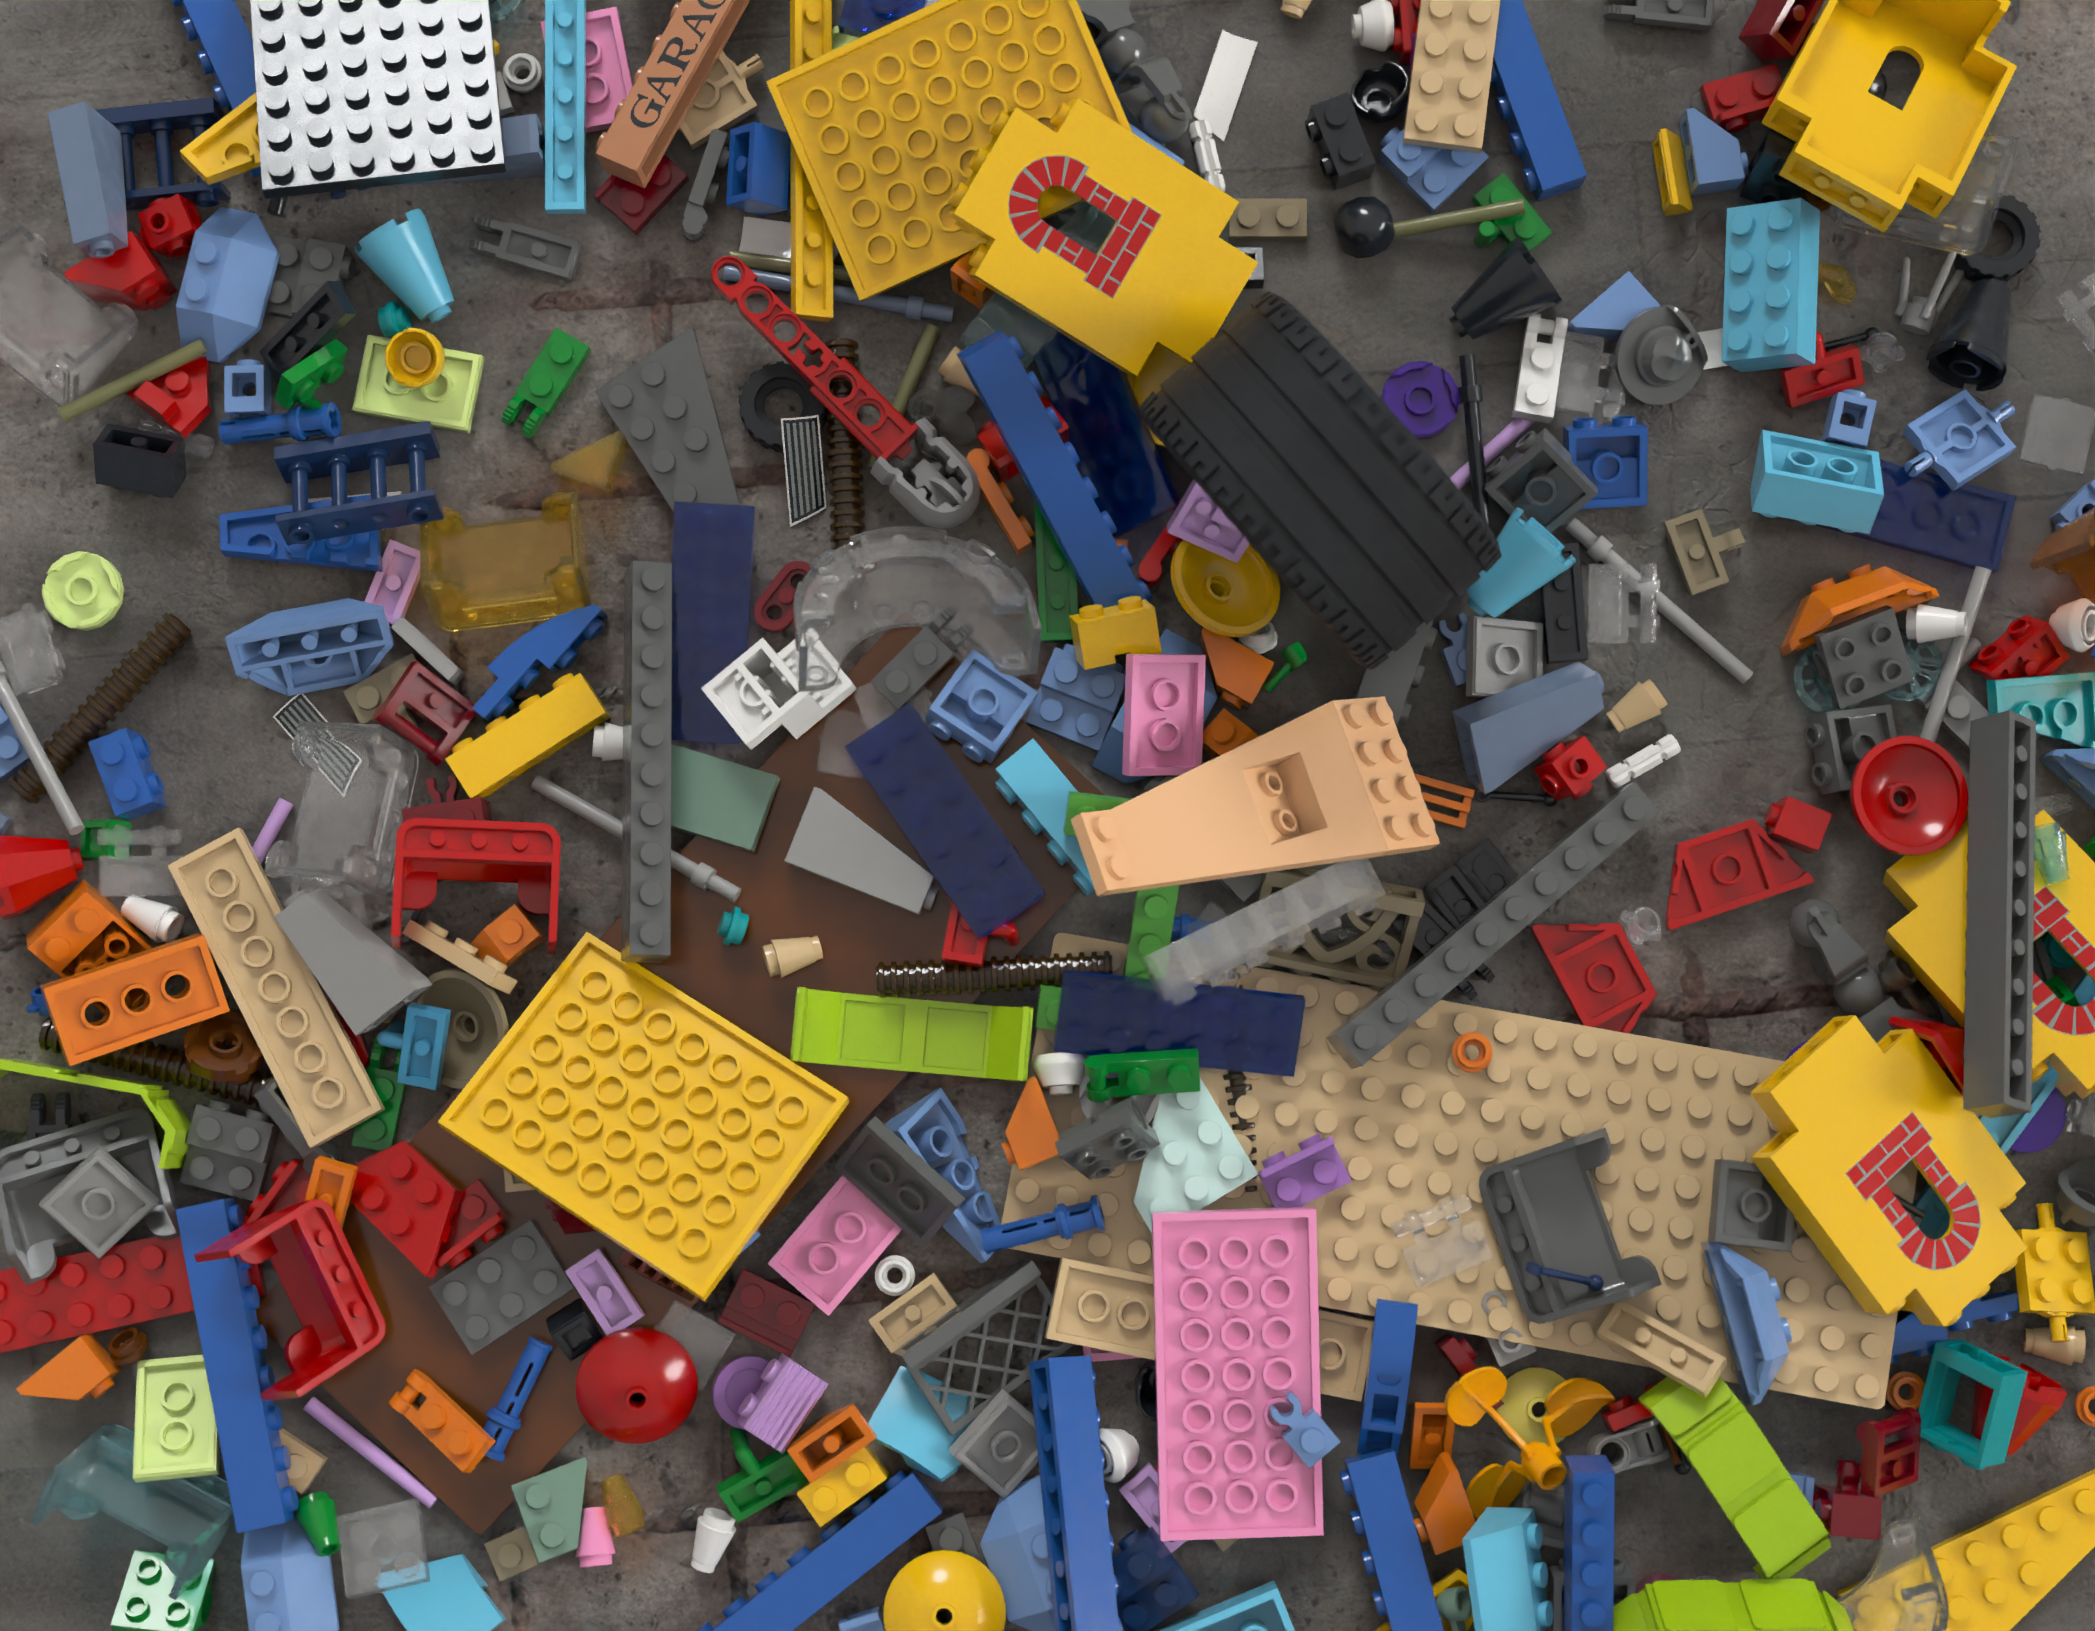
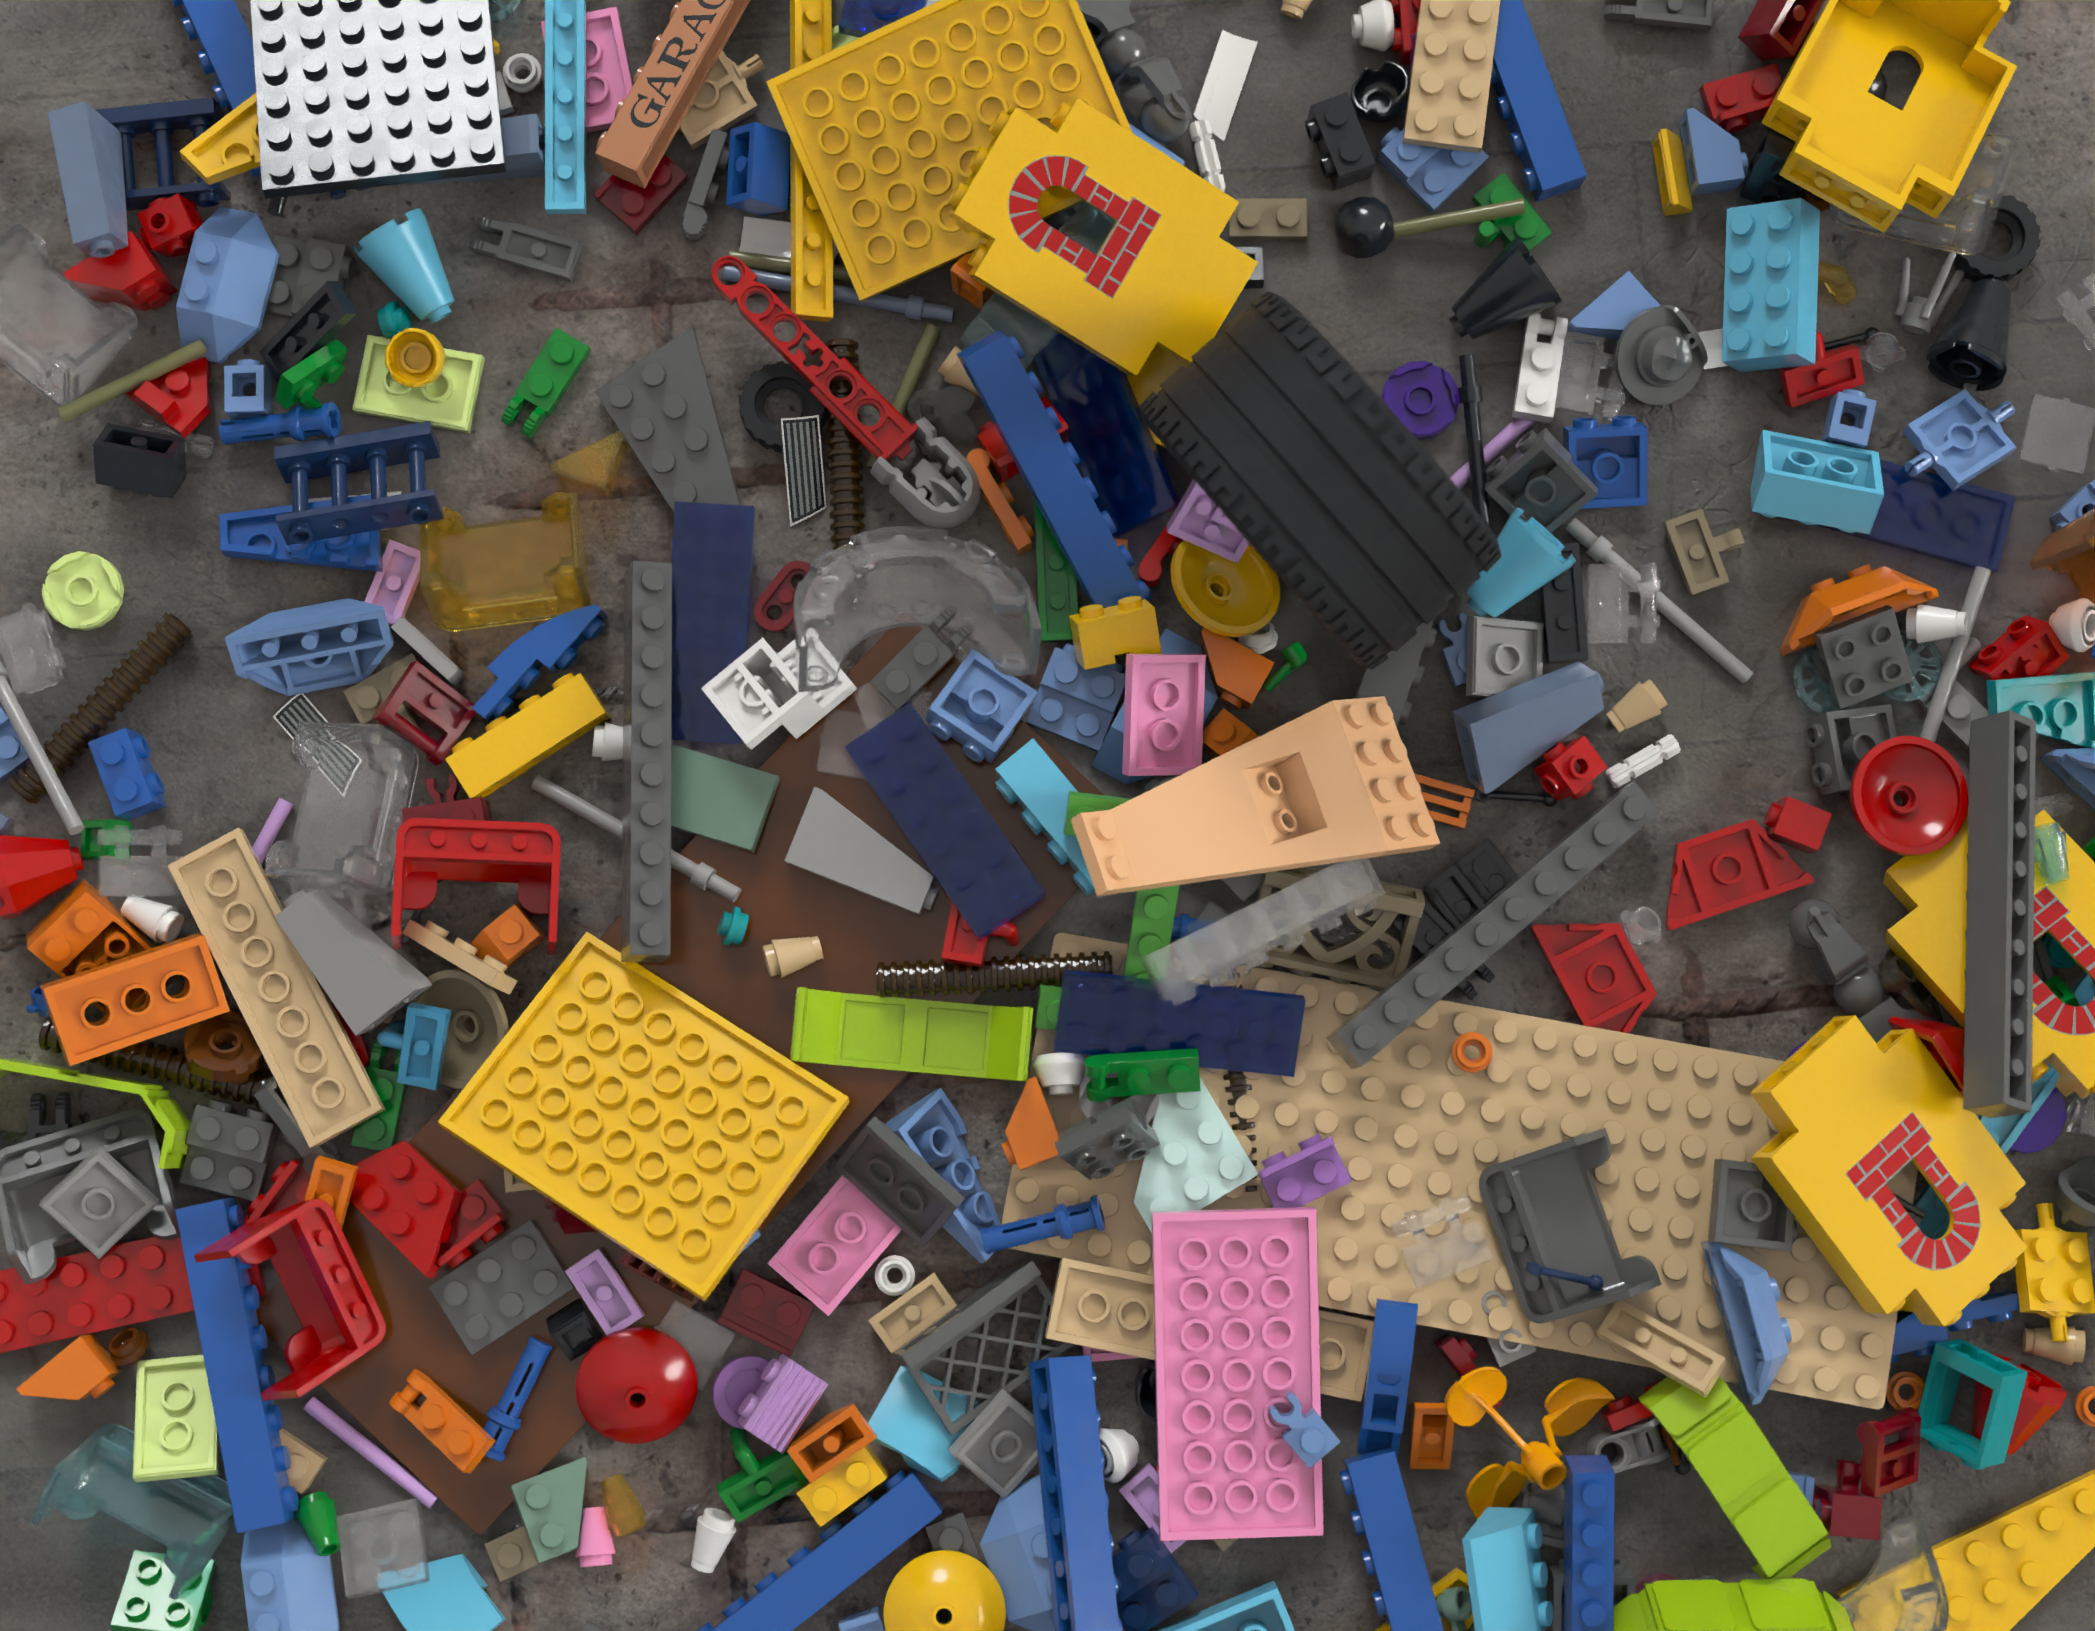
orange slope [1413,1451,1476,1555] -> none
light yellow dish [1496,1367,1566,1446] -> none

